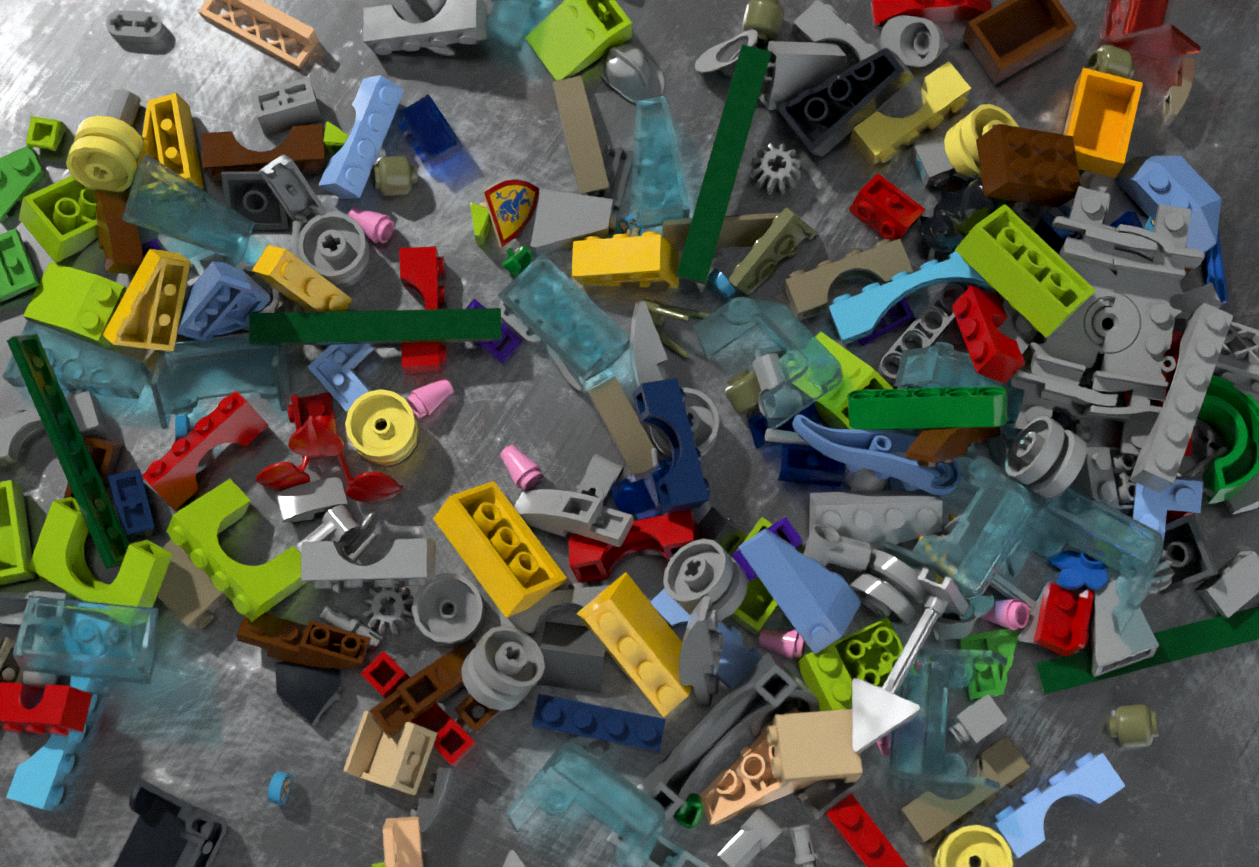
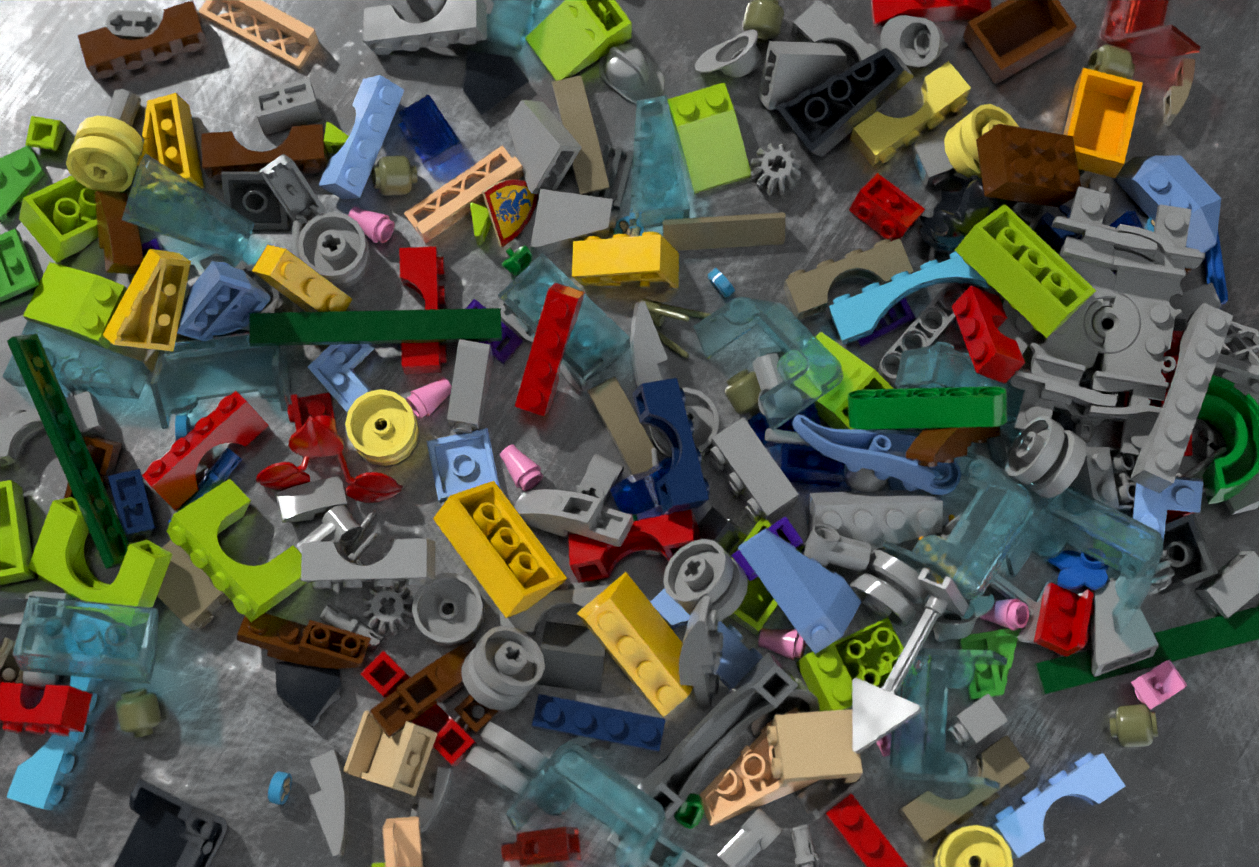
dark green tile [676,44,771,285] -> none
olive wing [728,207,818,295] -> none
none -> reddish brown arch [77,0,208,79]
none -> olive head [116,688,162,738]
none -> blue pin [168,447,243,523]
none -> light grey slope [310,750,350,858]
none -> light nougat fence [404,145,524,244]
none -> light blue tile [426,428,500,503]
none -> light grey slope [447,339,494,434]
none -> black slope [461,50,529,116]
none -> light grey wheel [465,721,550,799]
none -> clear red torso [501,826,582,867]
none -> light grey slope [508,100,582,194]
none -> red arch [514,283,585,416]
none -> lime slope [667,82,751,194]
none -> light grey piece [709,417,799,523]
none -> bright pink bracket [1131,660,1187,710]

